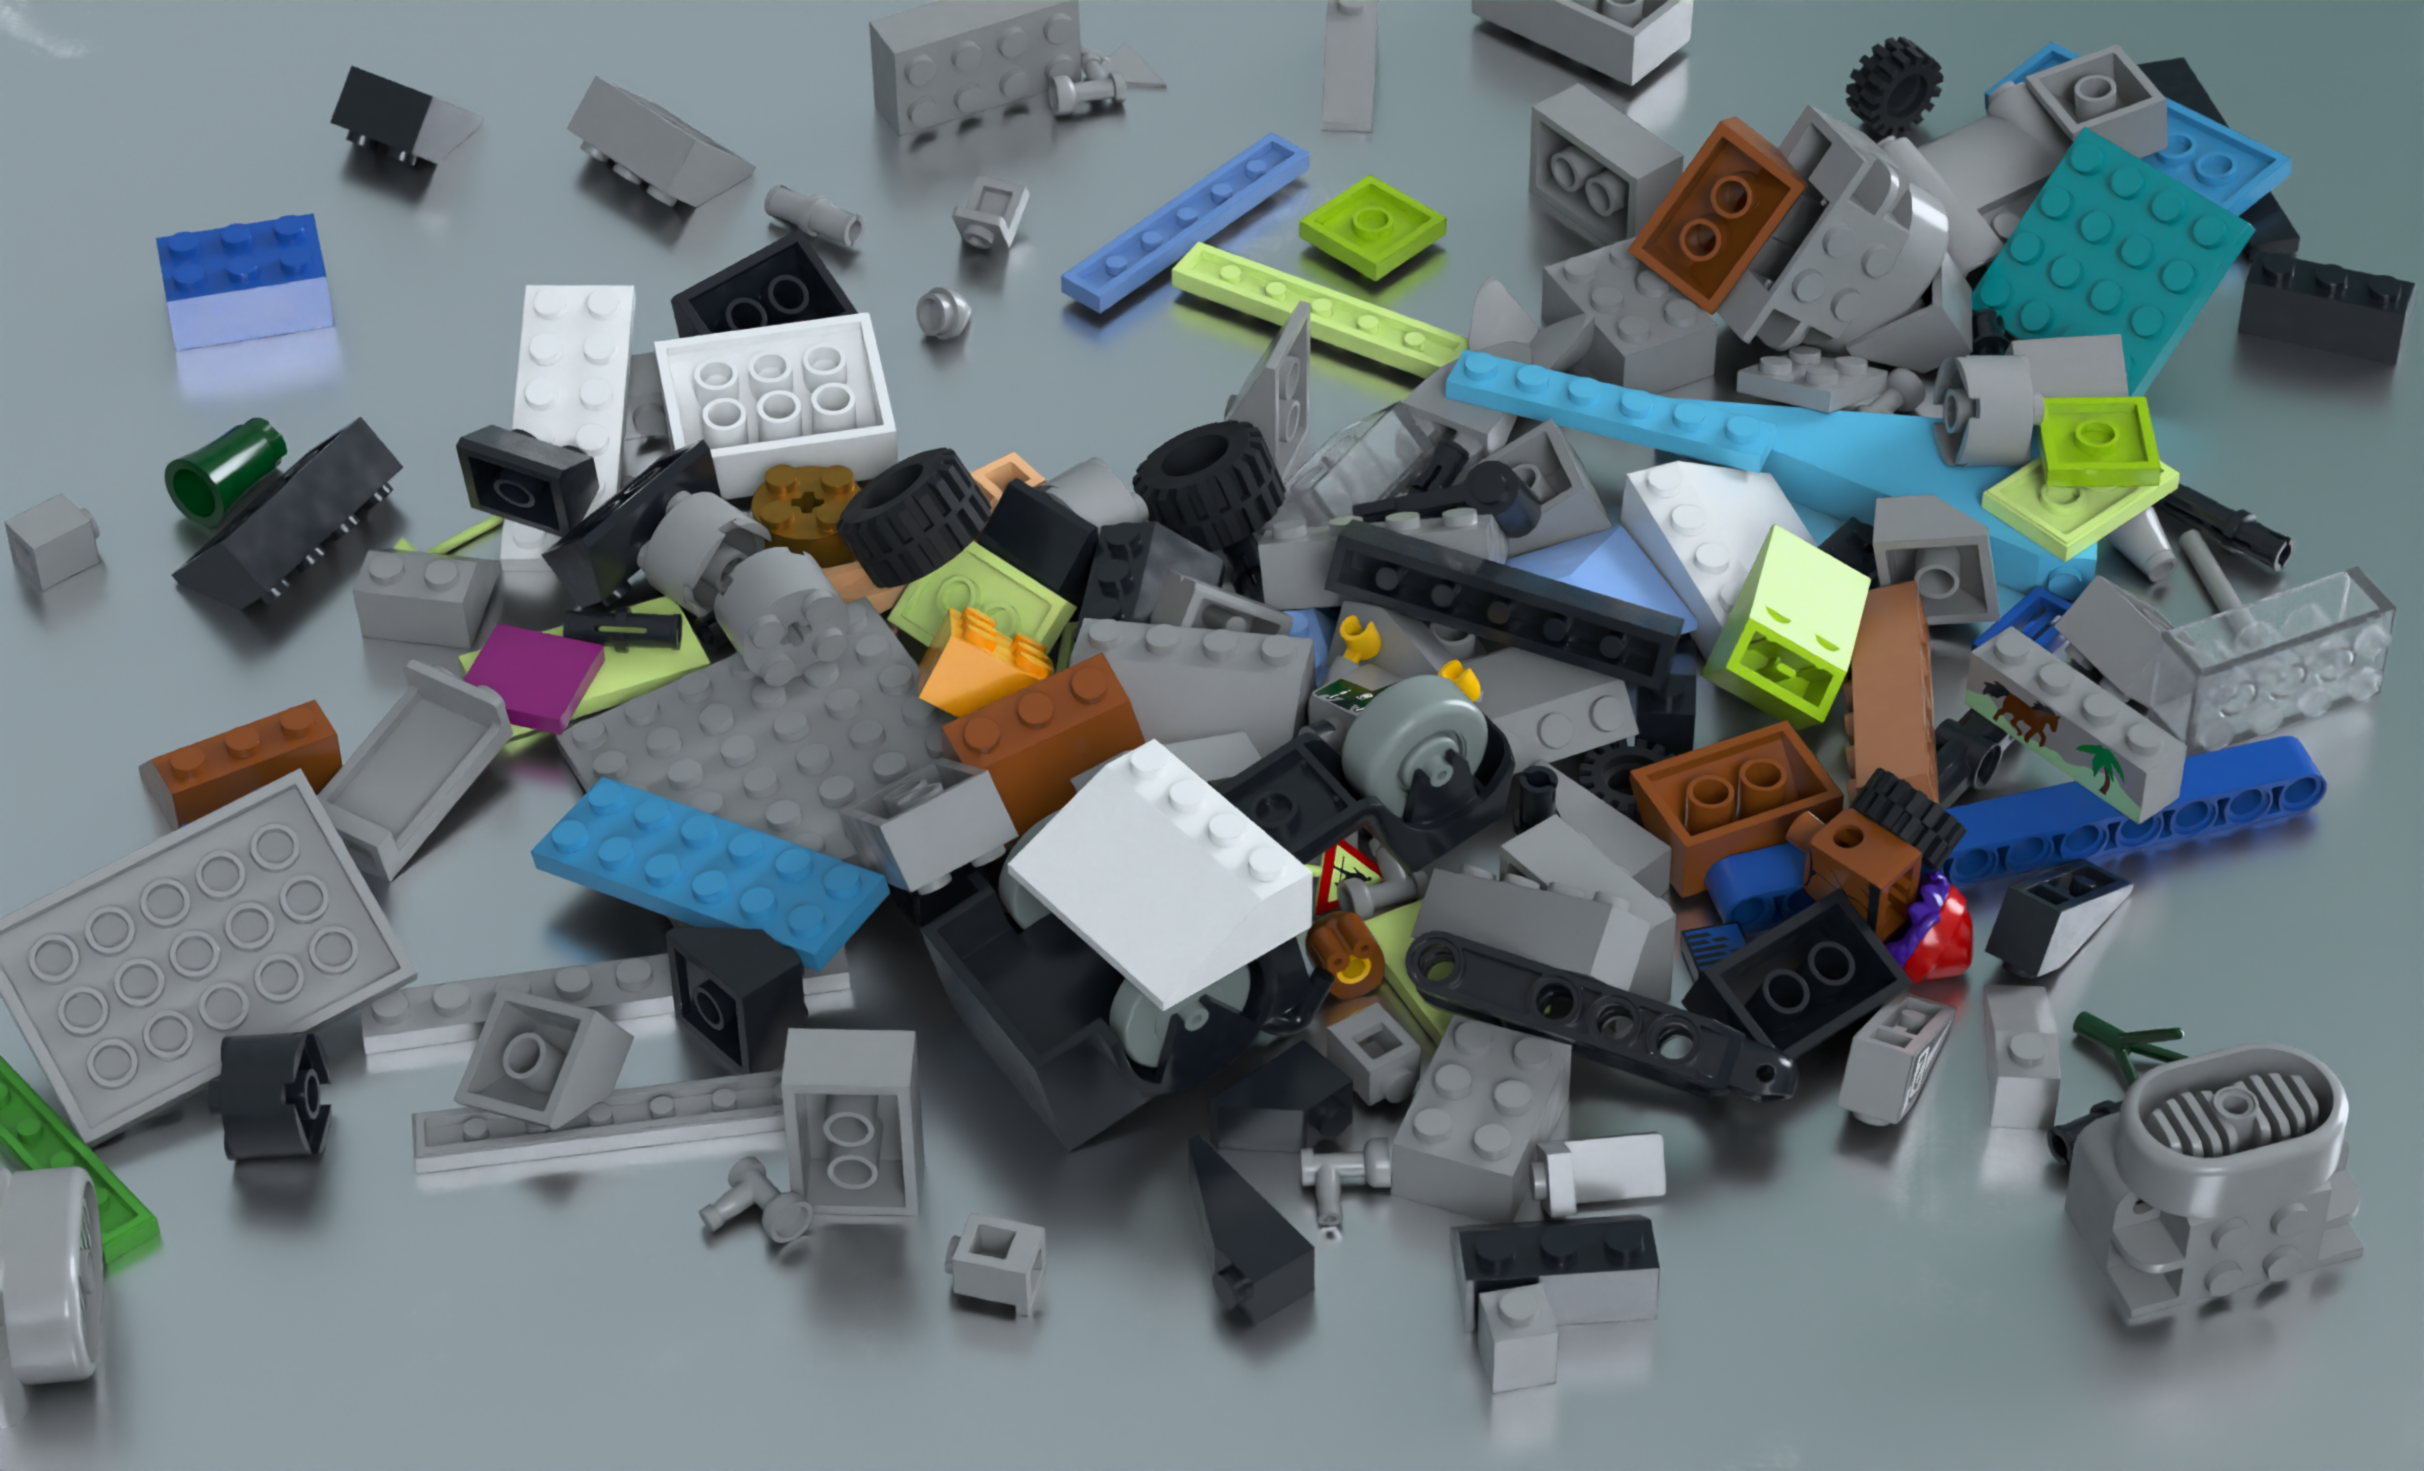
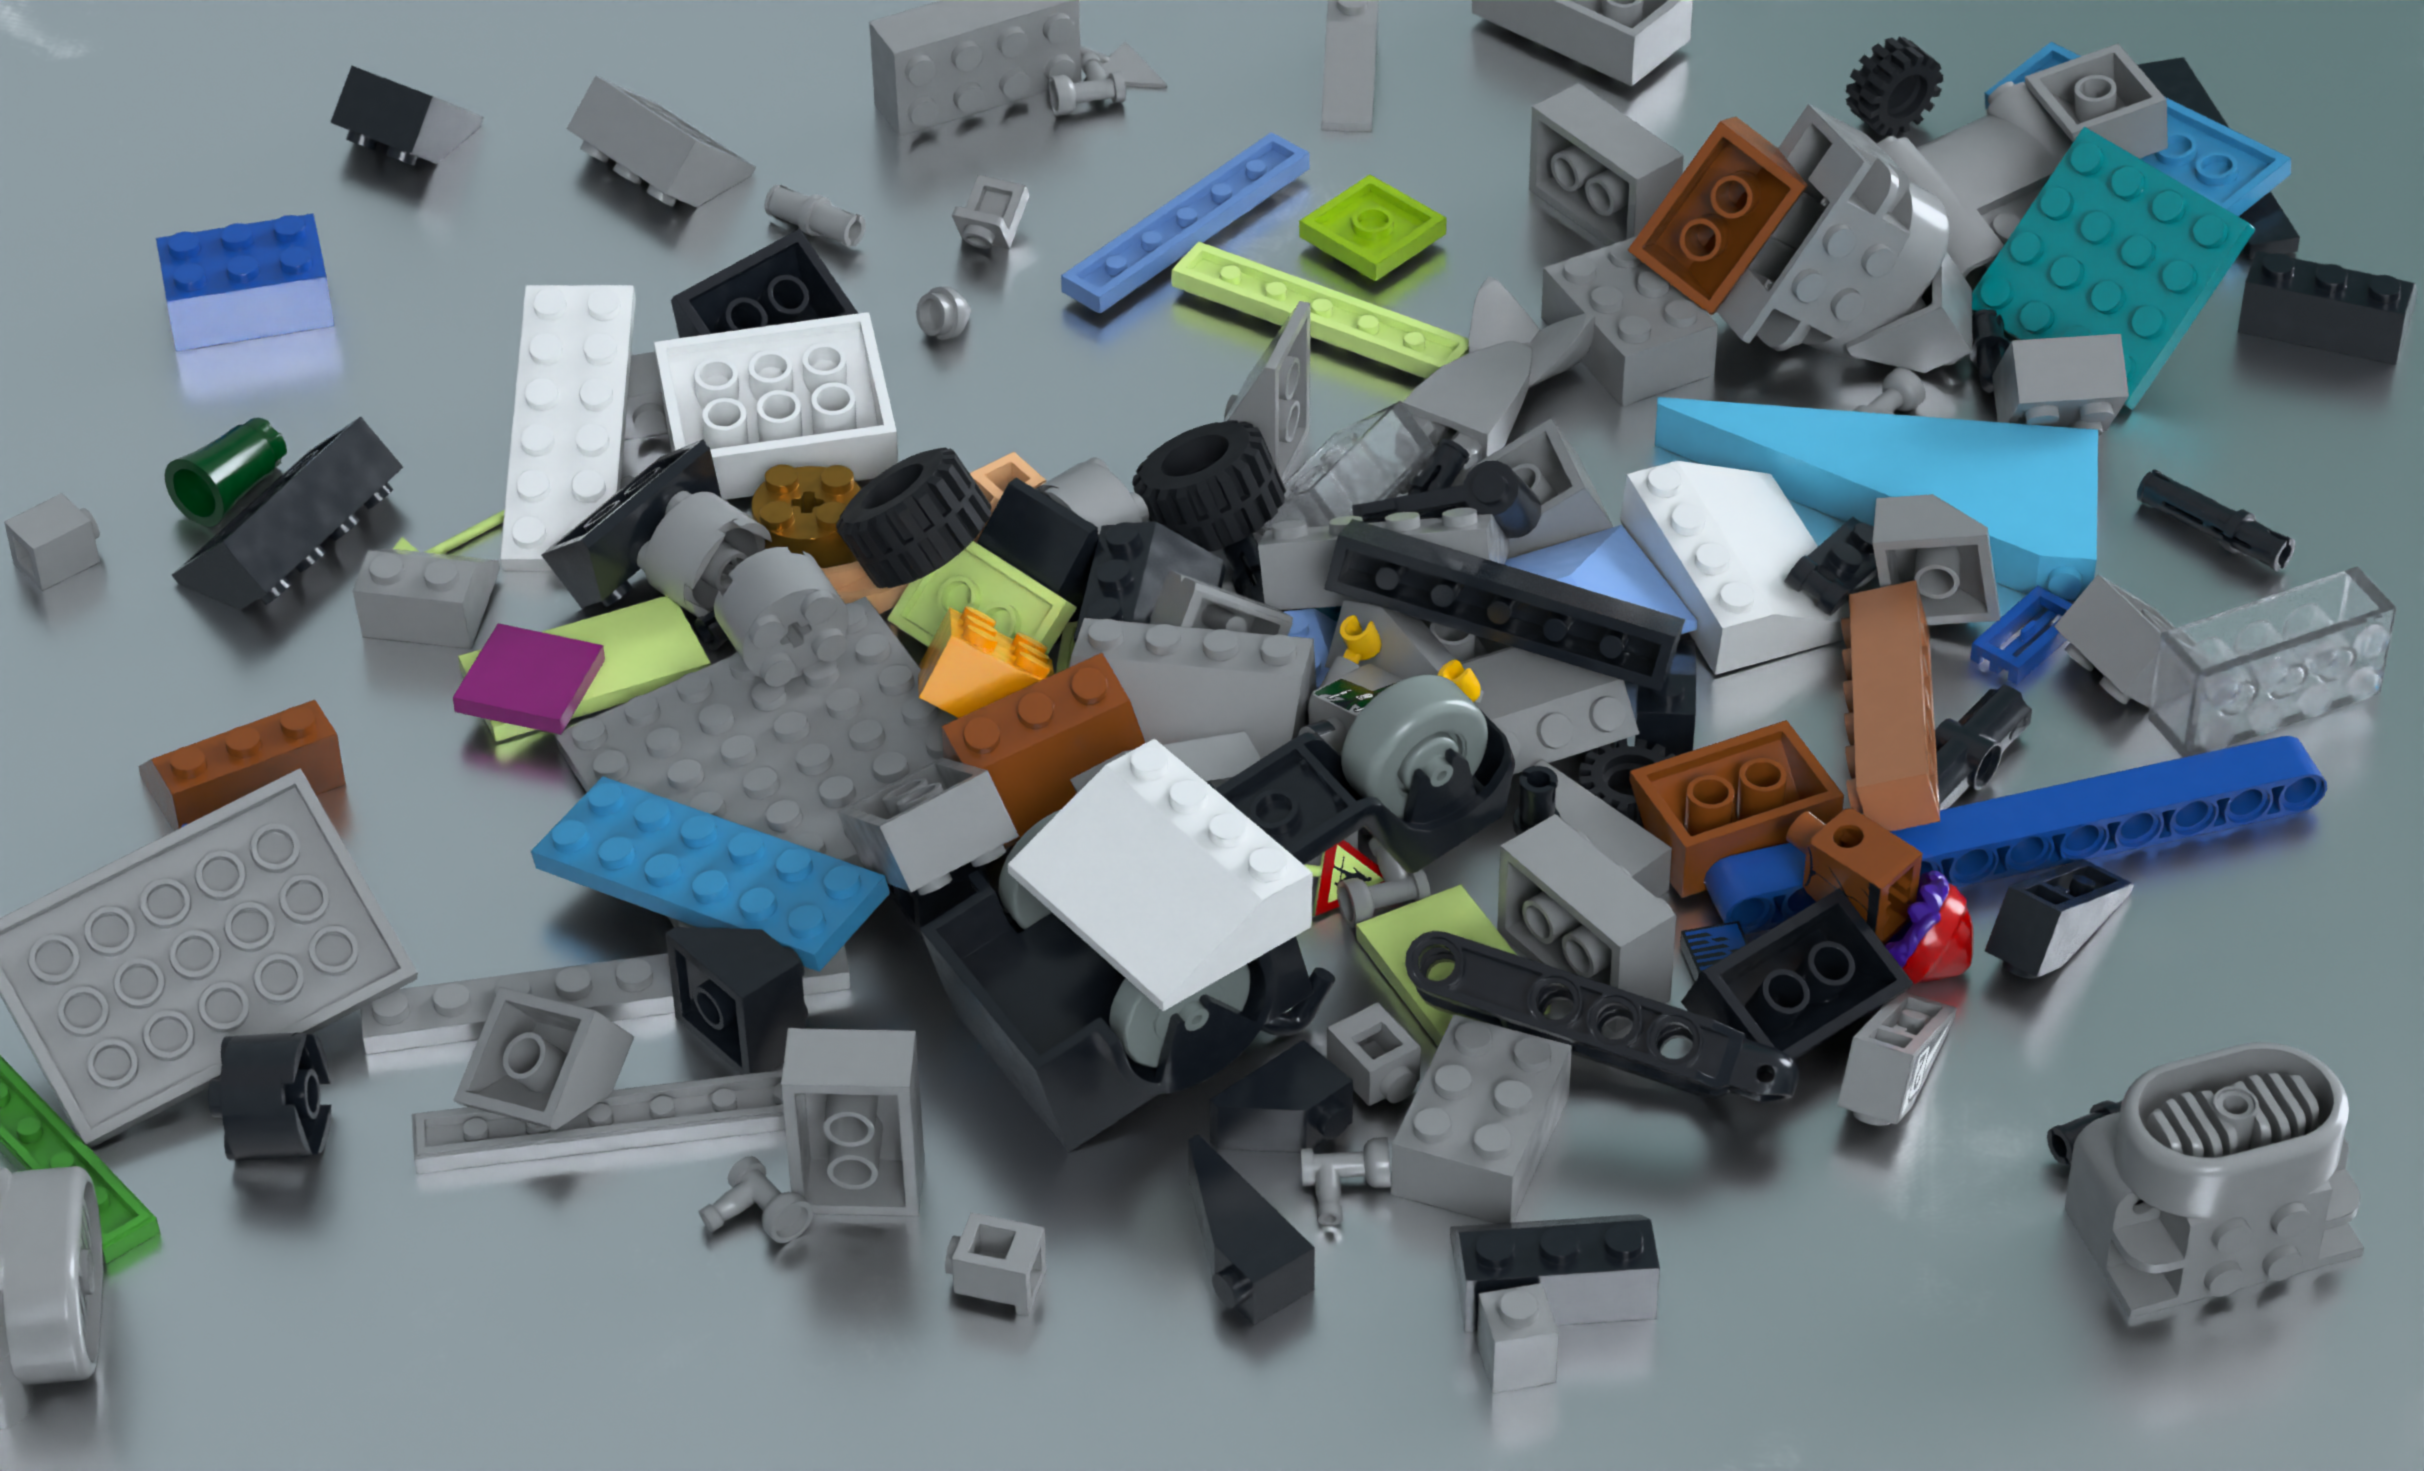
light grey panel [317,658,513,883] -> none
black slope [456,425,600,537] -> none
black pin [563,607,682,653] -> none
dark orange piece [1305,911,1385,1000] -> none
light grey brick [1411,864,1651,991] -> none
medium azure plate [1445,349,1777,474] -> none
bracket [1529,1131,1666,1218] -> none
lime slope [1700,524,1871,730] -> none
light grey plate [1736,346,1888,413] -> none
black tyre [1849,768,1967,871] -> none
light grey brick [1933,355,2045,467] -> none
light grey brick [1965,626,2187,825] -> none
yellowish green tile [1981,456,2180,562] -> none
light grey slope [1983,984,2061,1129] -> none
lime plate [2035,396,2161,488] -> none
dark green plant [2073,1011,2189,1087] -> none
light grey cone [2106,506,2179,582] -> none
light grey bar [2179,530,2265,656] -> none

